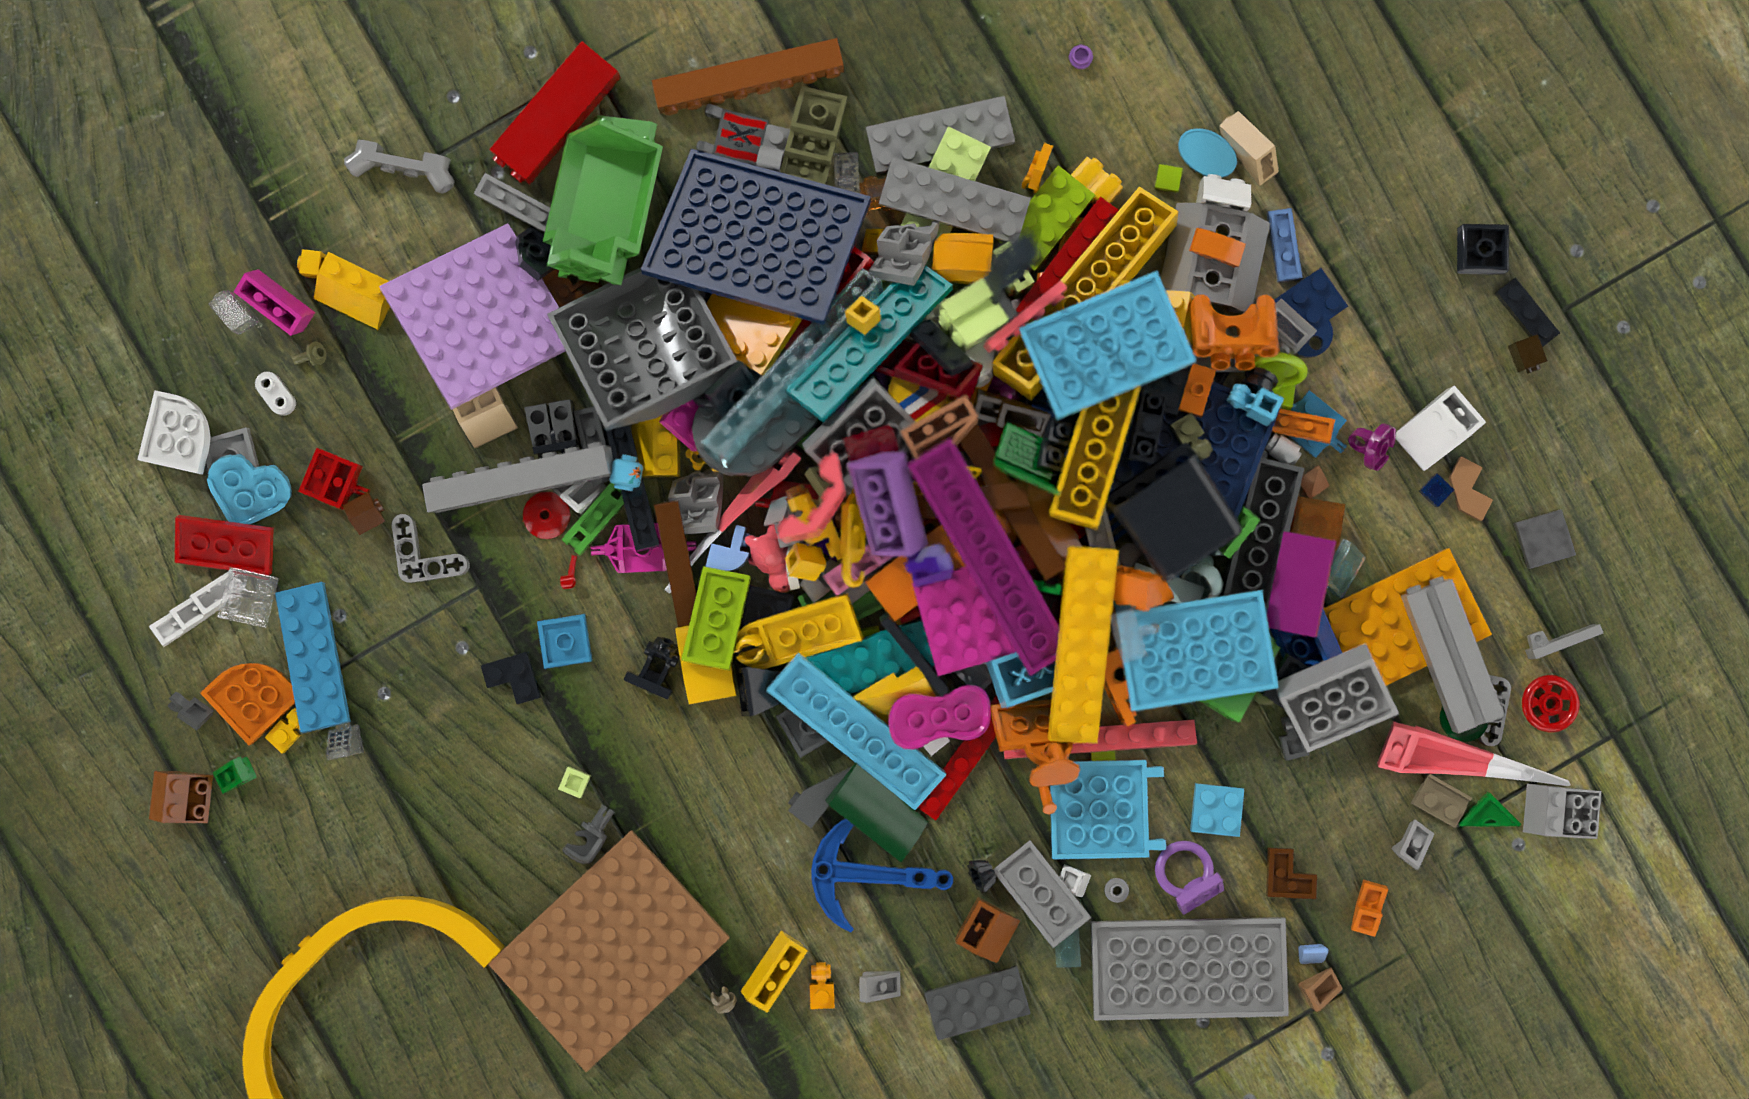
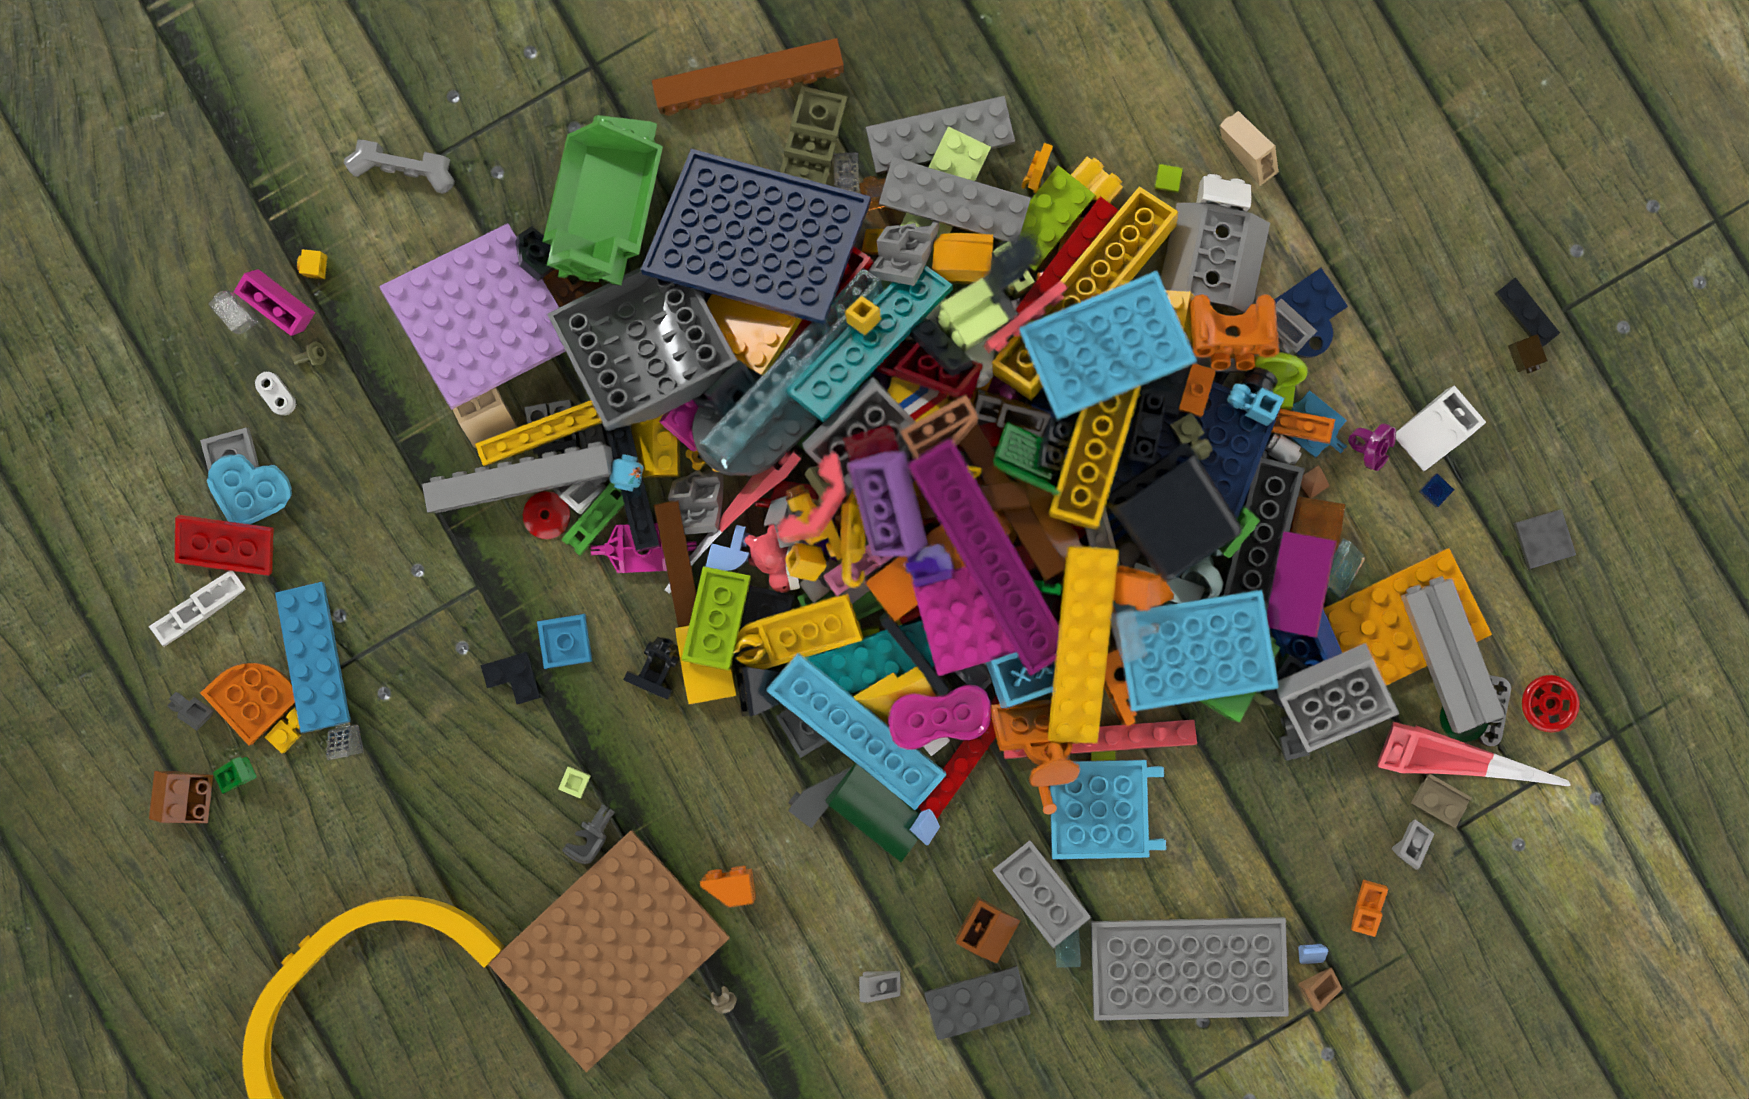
white plate [137,391,211,475] -> none
clear slope [217,567,279,628] -> none
red plate [298,447,370,510] -> none
yellow slope [314,252,390,330] -> none
reddish brown brick [343,492,385,535] -> none
light grey beam [392,514,470,583] -> none
light grey plate [474,173,550,233] -> none
red brick [489,41,621,185] -> none
red hand [560,555,577,589] -> none
flag [696,104,769,166] -> none
yellow brick [741,930,808,1012] -> none
light grey plate [756,124,790,172] -> none
light orange plate [810,962,835,1009] -> none
blue piece [811,819,953,932] -> none
black piece [967,860,996,894] -> none
white slope [1059,864,1091,897] -> none
medium lavender plate [1069,45,1093,69] -> none
light grey plate [1104,878,1129,903] -> none
medium lavender tile [1155,841,1224,915] -> none
medium azure piece [1178,129,1237,178] -> none
orange slope [1189,228,1246,267] -> none
medium azure plate [1190,783,1244,837] -> none
reddish brown plate [1266,847,1317,899] -> none
medium blue tile [1267,208,1303,283] -> none
medium nougat tile [1448,456,1493,521] -> none
black brick [1457,224,1509,275] -> none
green tile [1458,792,1521,827] -> none
light grey slope [1523,784,1601,839] -> none
light grey hinge [1525,624,1603,659] -> none
none -> yellow tile [475,400,602,467]
none -> orange slope [700,865,756,907]
none -> light blue slope [910,809,940,845]

